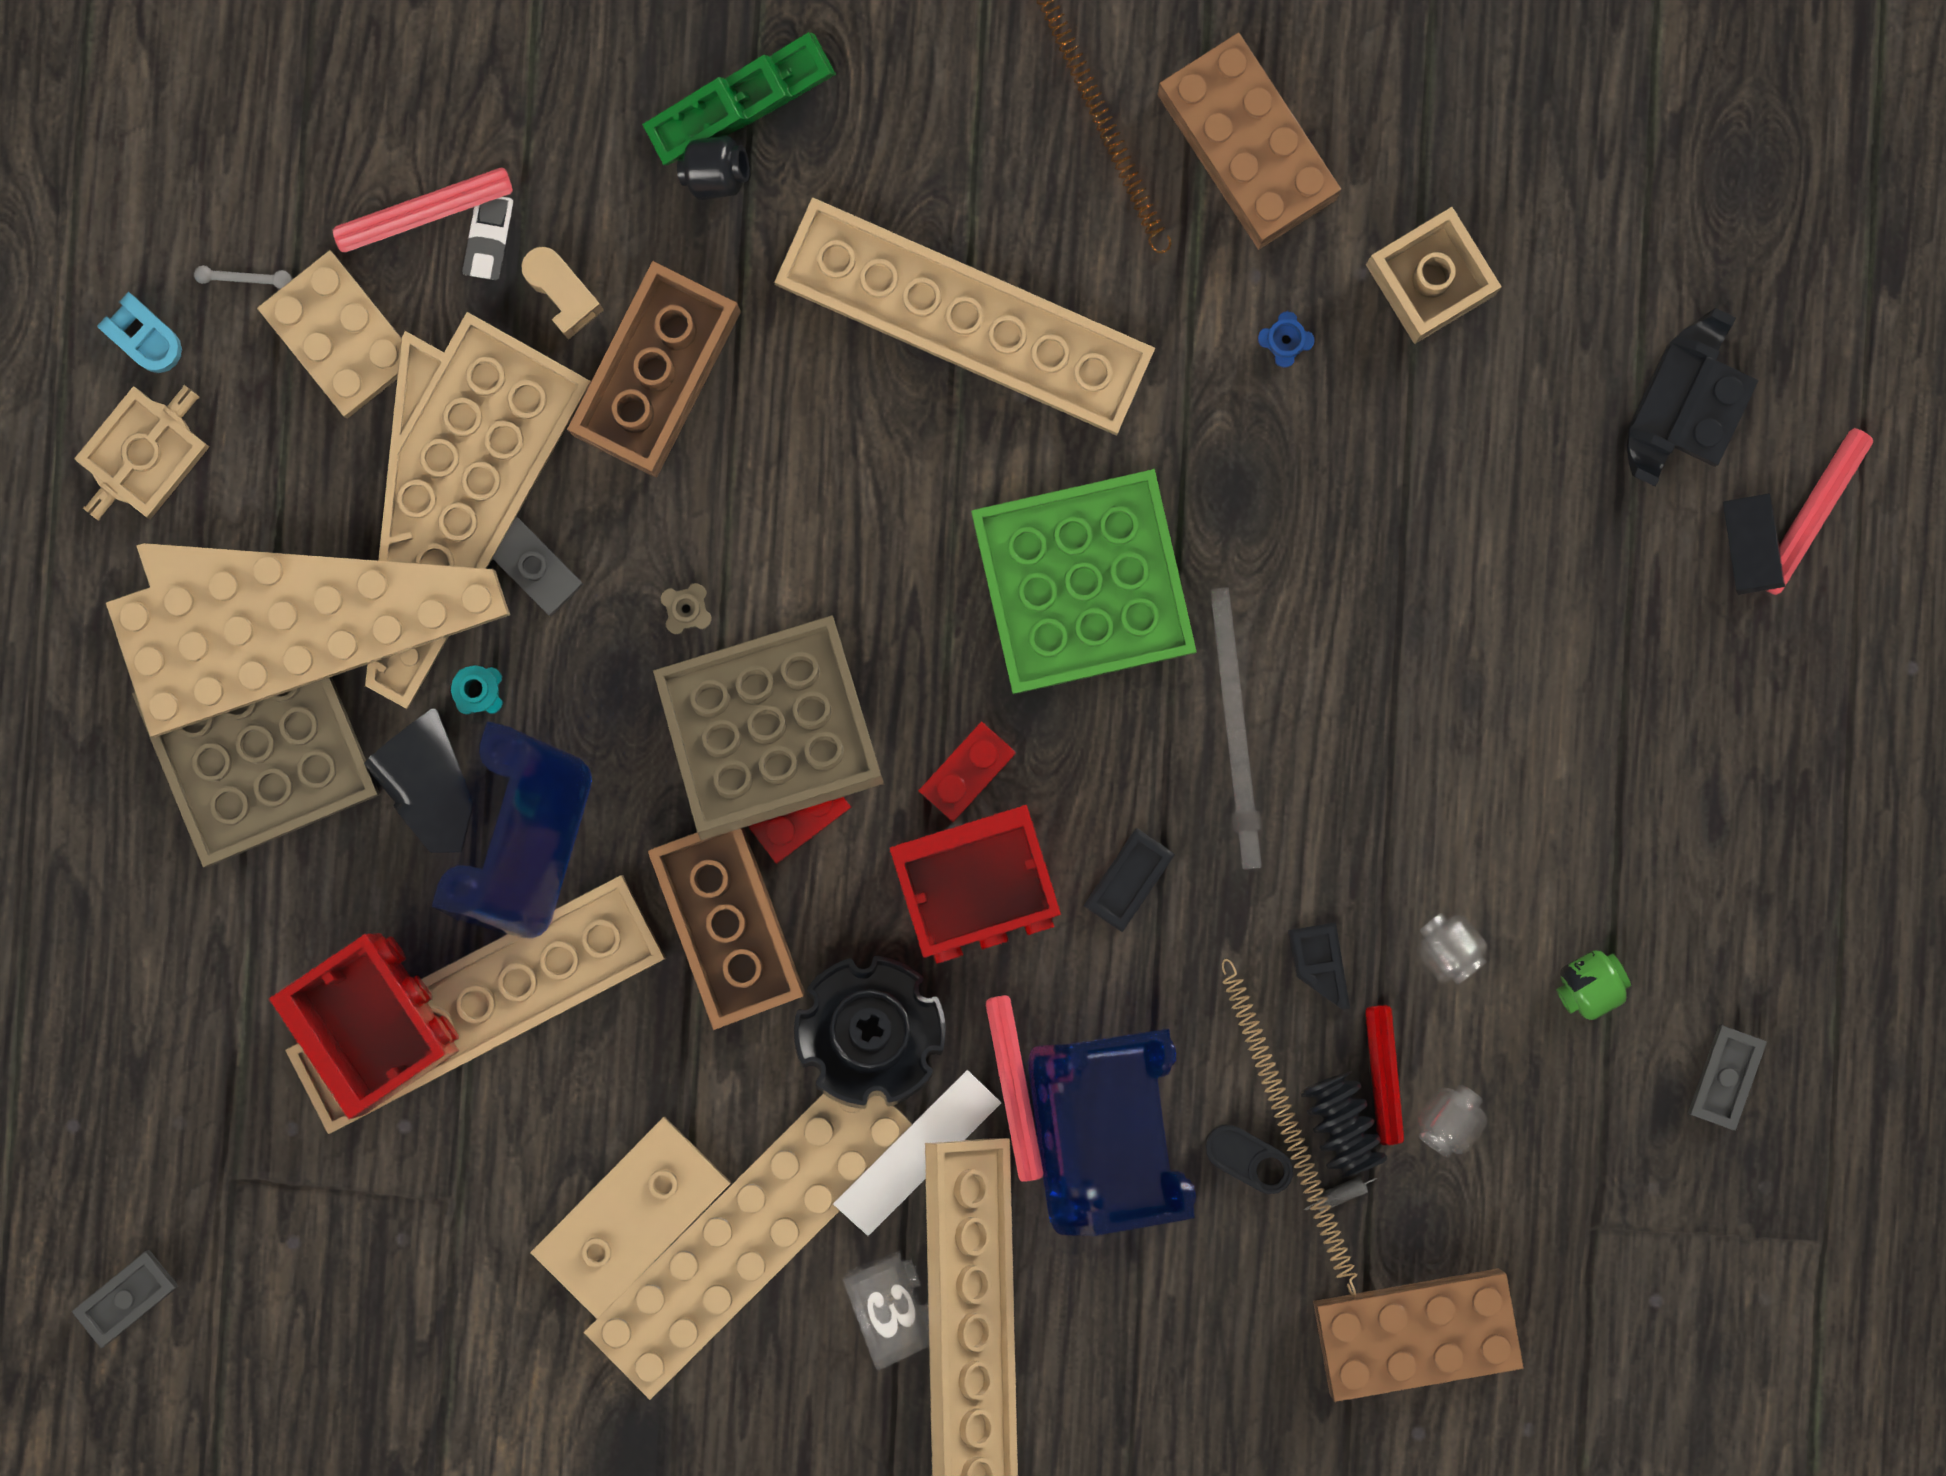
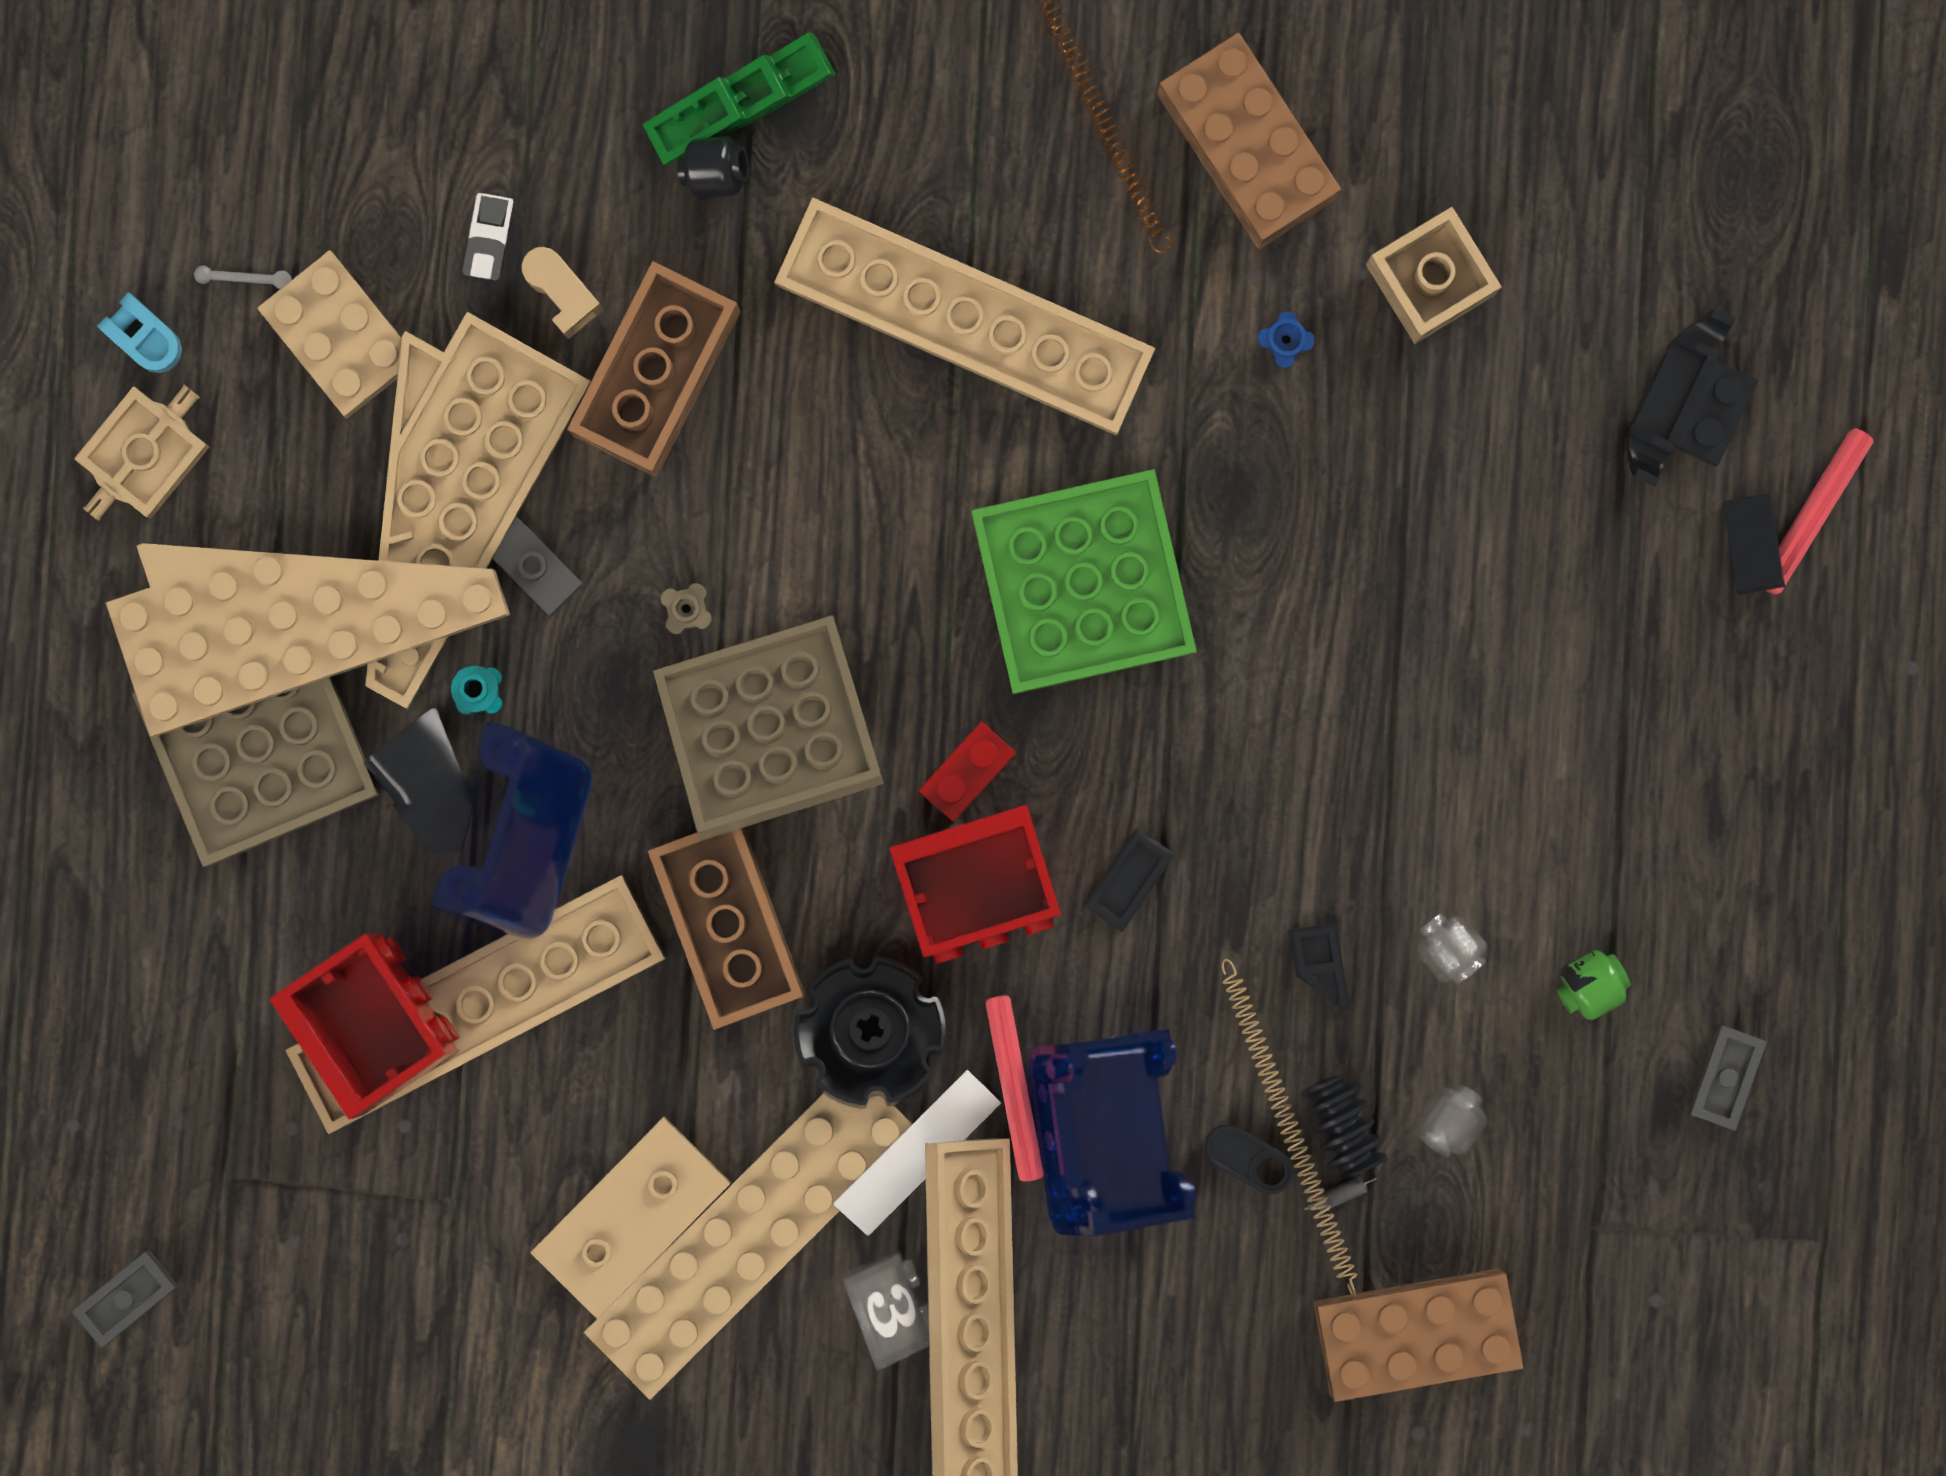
coral axle [333,168,513,253] -> none
red plate [748,796,852,864] -> none
clear bar [1210,588,1262,870] -> none
red axle [1365,1005,1404,1145] -> none

